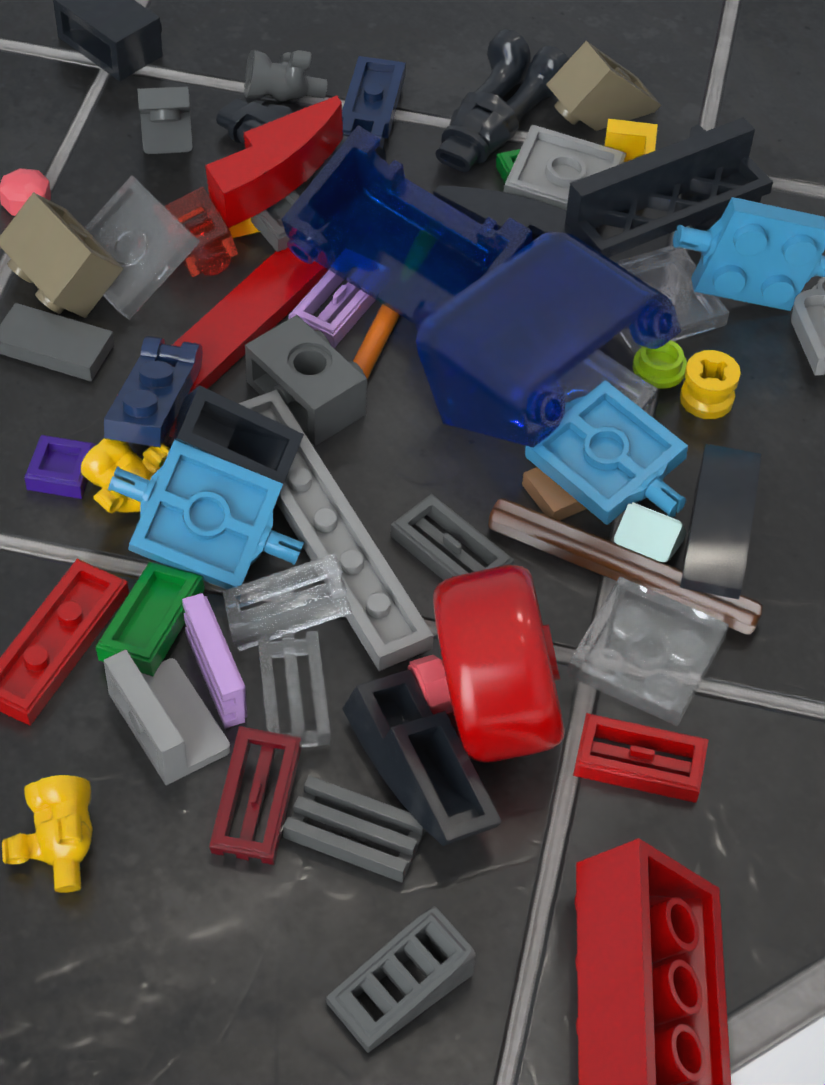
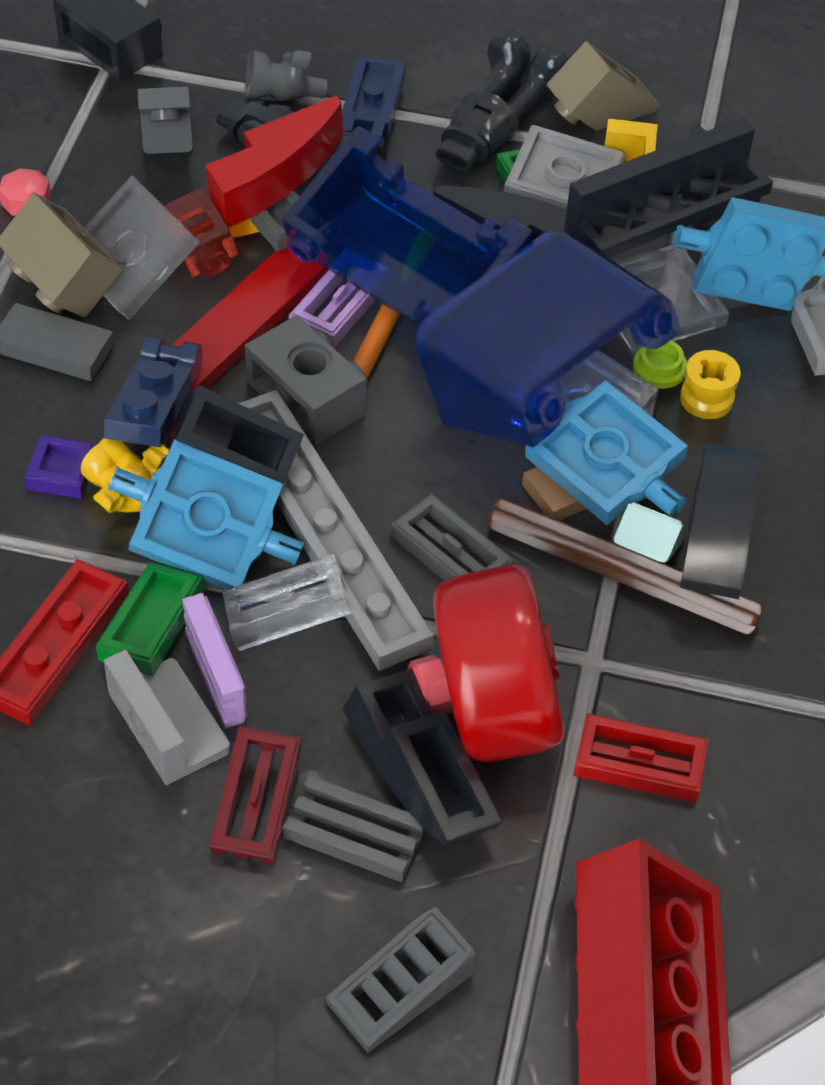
yellow piece [2,775,93,893] -> none
clear tile [257,631,331,750] -> none
clear plate [566,577,729,726] -> none

